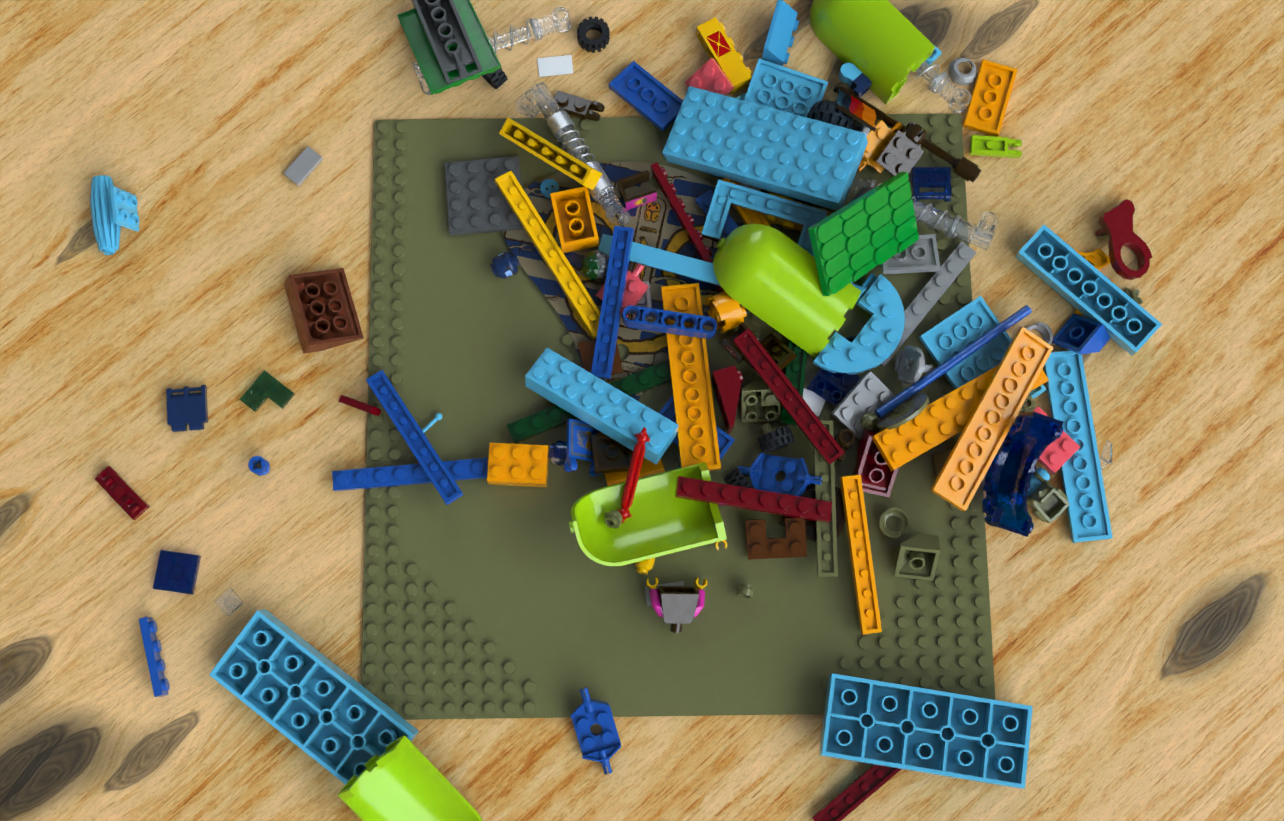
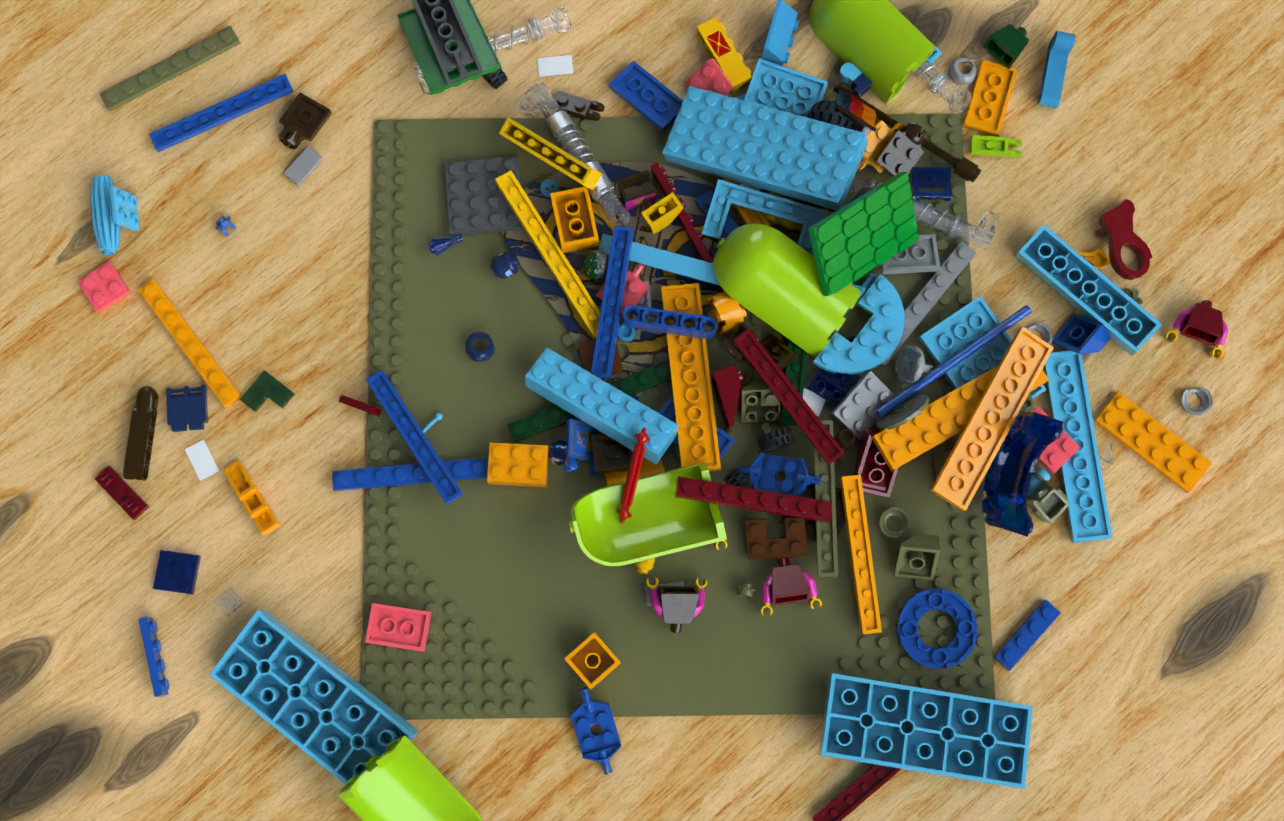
blue bush [248,456,270,476] -> none
copper slope [284,268,364,354] -> none
black tyre [577,16,610,53] -> none
olive plate [604,510,623,529] -> none
olive plate [860,412,878,430] -> none
none -> coral plate [77,261,131,313]
none -> olive plate [100,26,241,112]
none -> dark brown piece [123,386,159,481]
none -> light orange plate [138,279,241,407]
none -> blue plate [149,74,294,152]
none -> white sticker [185,439,219,481]
none -> blue plate [215,216,236,236]
none -> light orange slope [223,460,281,536]
none -> dark brown plate [278,92,332,150]
none -> coral plate [365,603,432,652]
none -> clear blue cone [428,234,464,256]
none -> dark blue piece [465,332,495,362]
none -> light orange brick [564,632,621,690]
none -> dark azure tile [617,323,636,342]
none -> yellow slope [641,192,683,235]
none -> dark red torso [761,558,822,616]
none -> blue plate [897,589,978,669]
none -> dark green torso [983,24,1029,69]
none -> blue plate [993,599,1061,671]
none -> dark azure beam [1038,30,1076,109]
none -> light orange plate [1094,391,1212,493]
none -> dark red torso [1164,300,1228,359]
none -> light grey piece [1181,387,1213,415]

